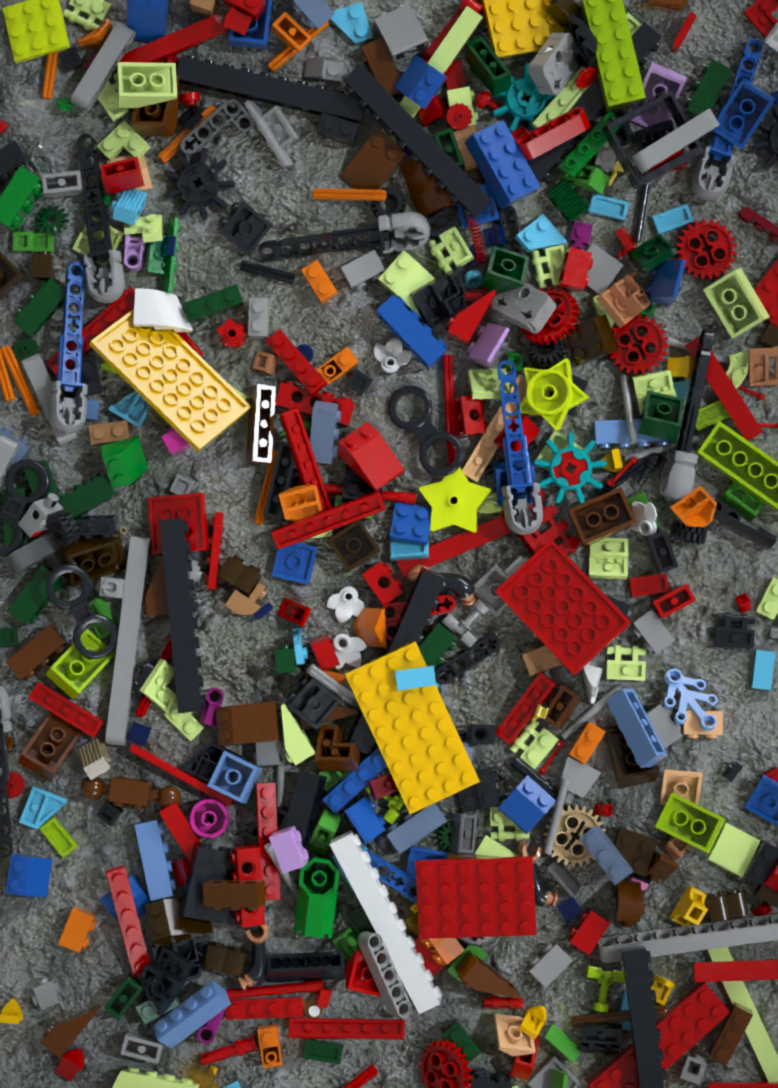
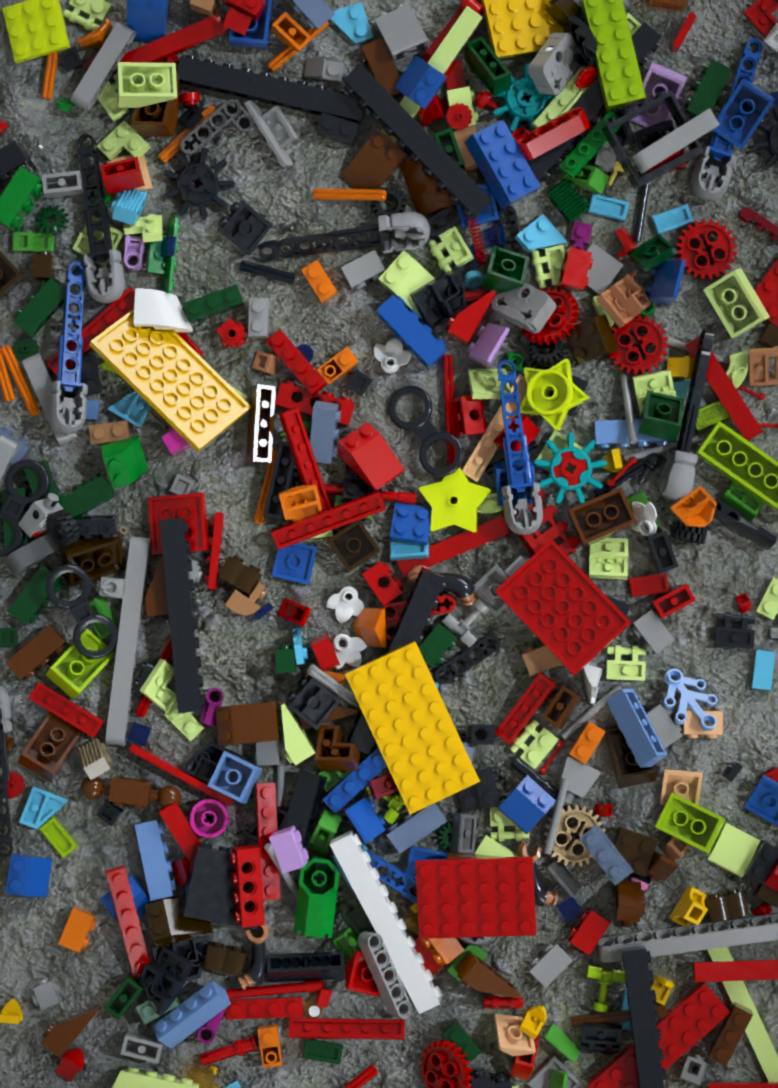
reddish brown brick [203,880,266,911] -> none
medium azure tile [395,665,436,691] -> none
light yellow hand [531,704,549,721] -> none

